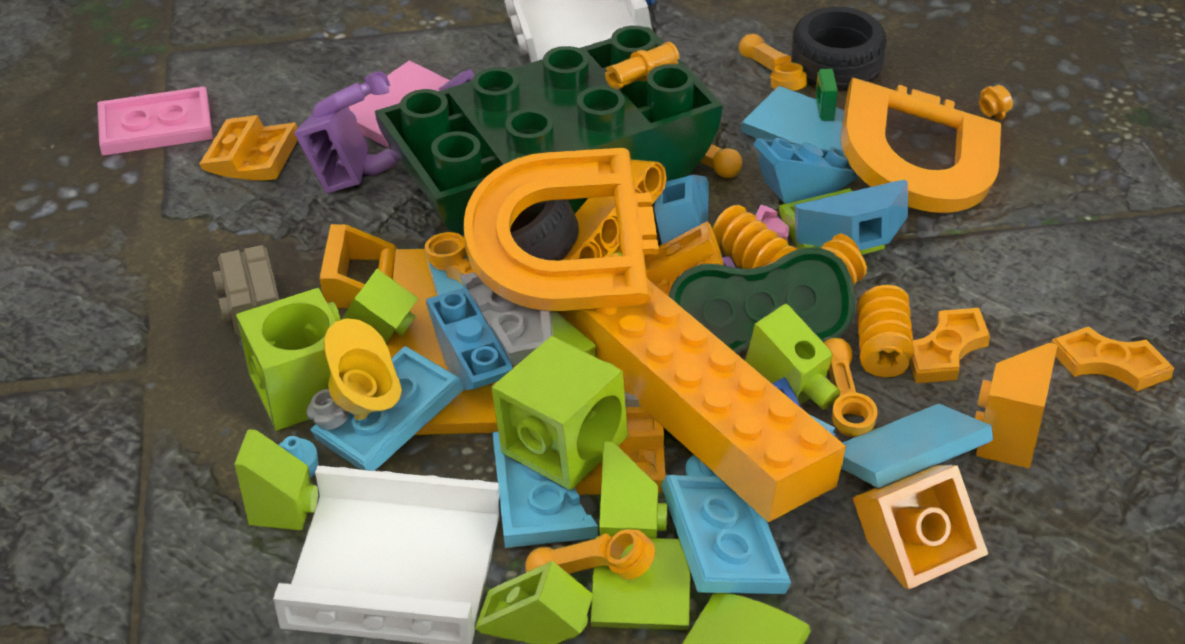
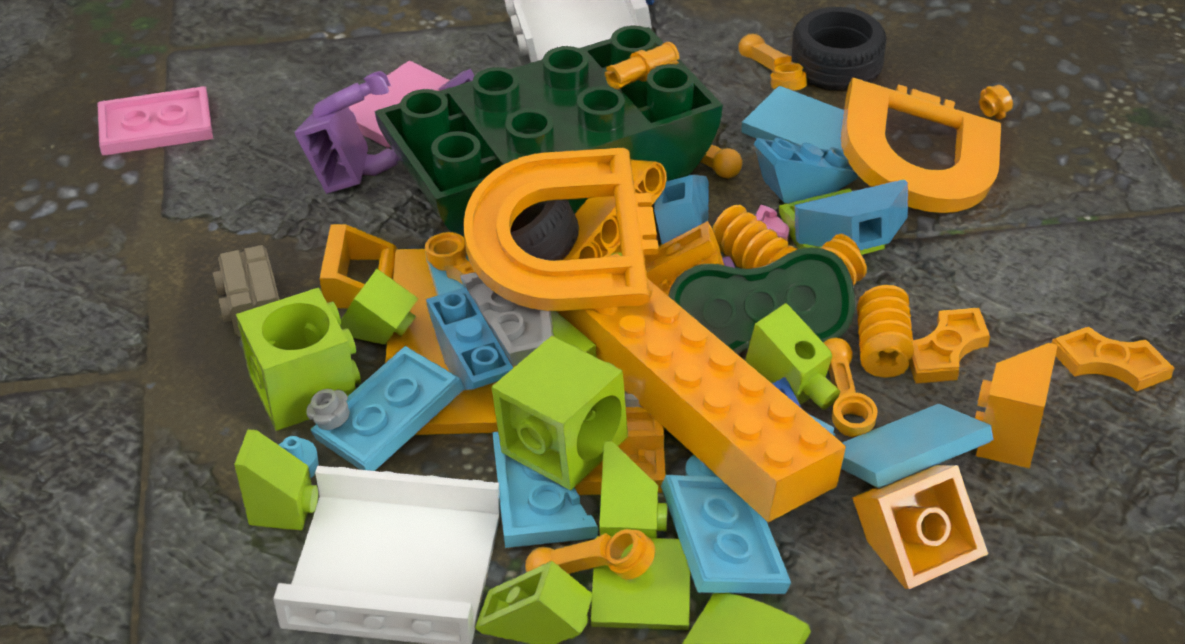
light orange slope [200,115,298,180] -> none
yellow piece [324,318,402,420] -> none
green tile [815,69,838,121] -> none

